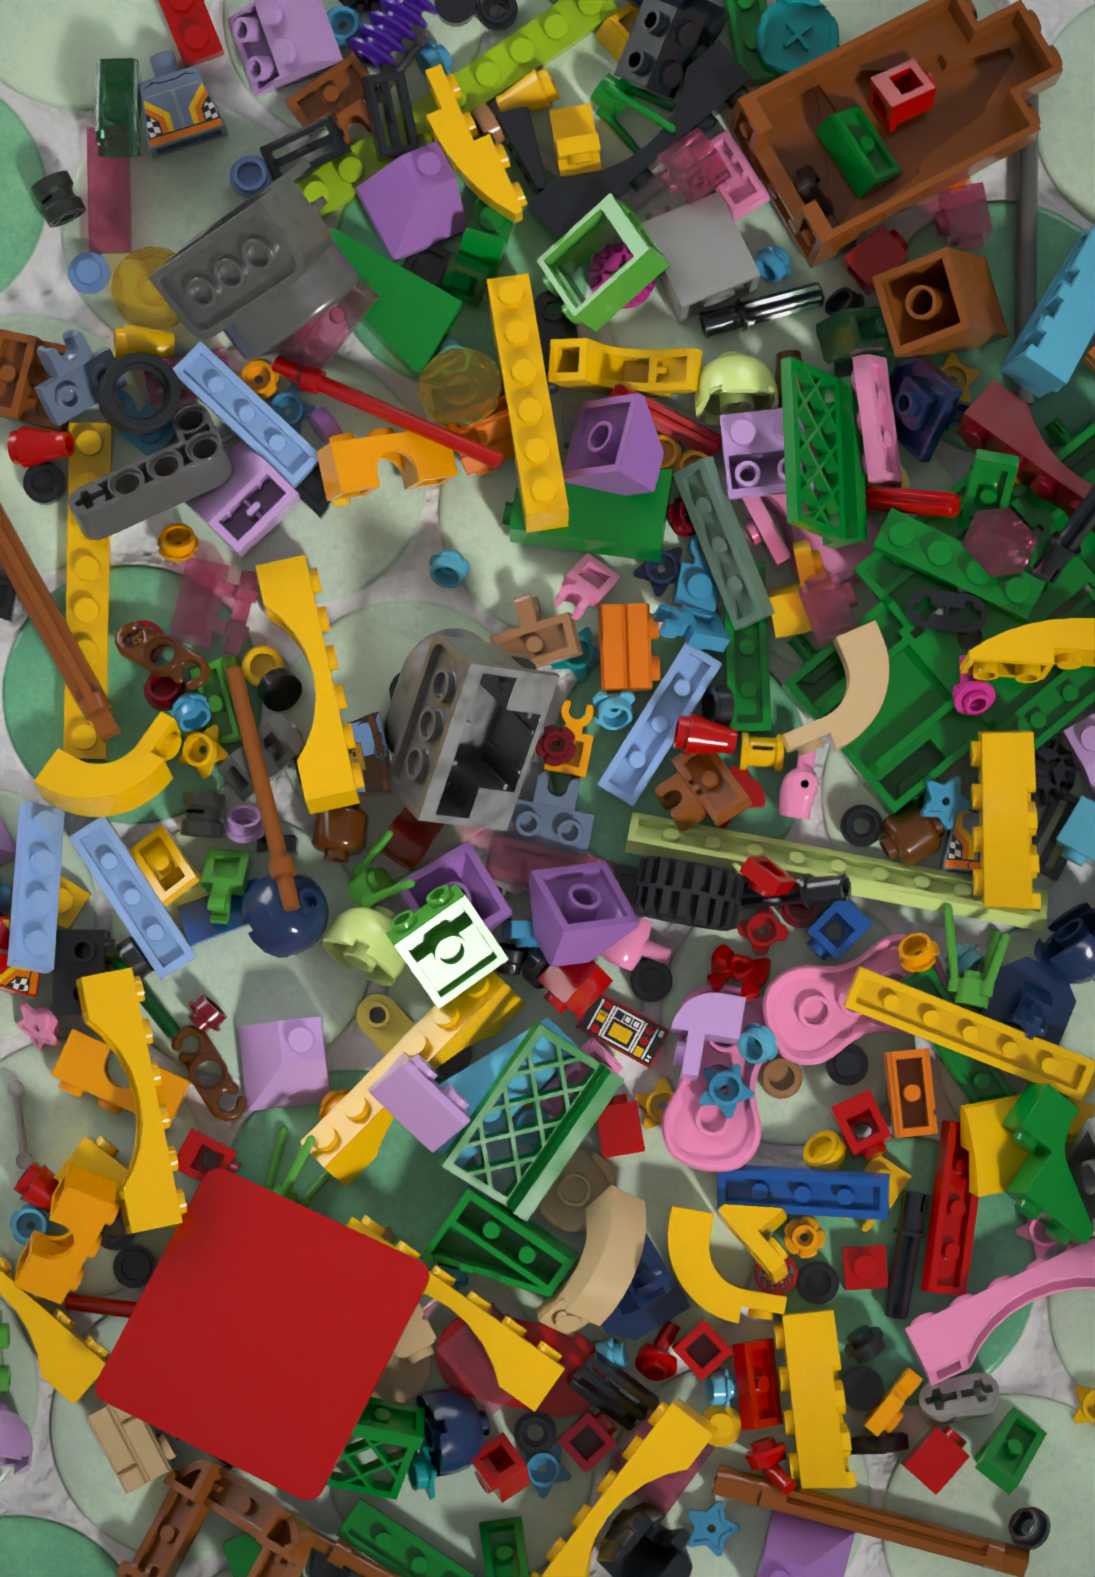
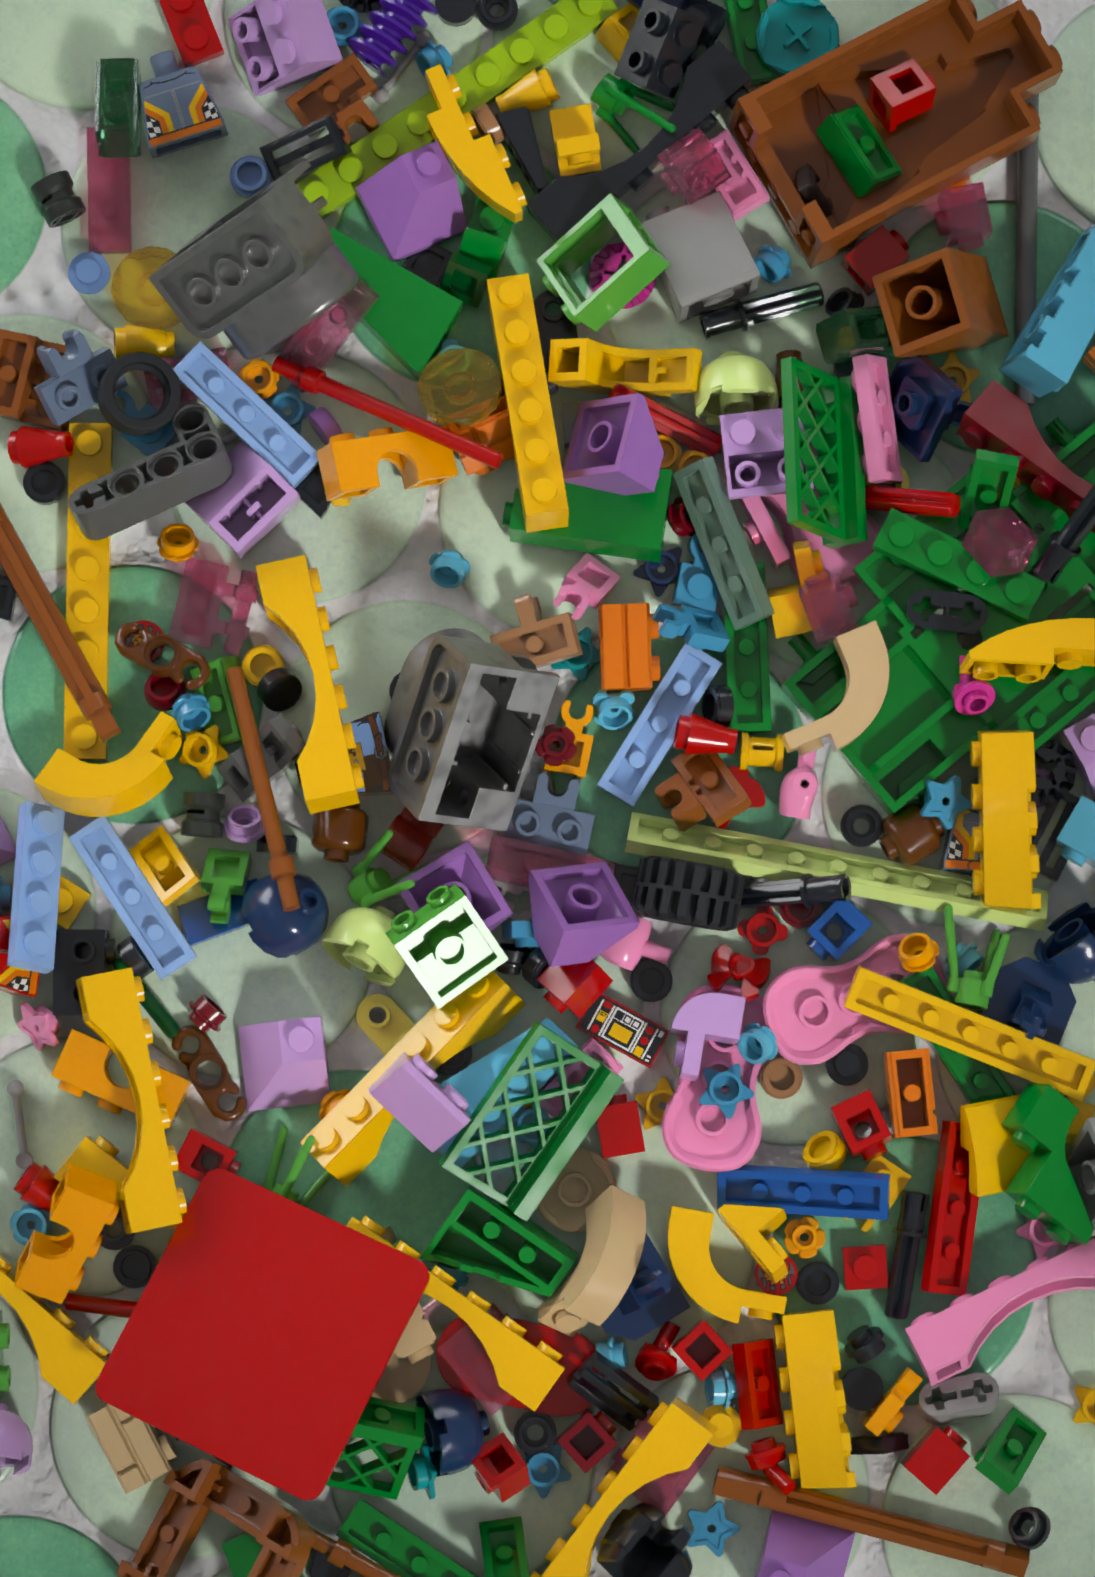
black tile [361,70,420,161] -> none
red plate [739,856,797,897] -> none

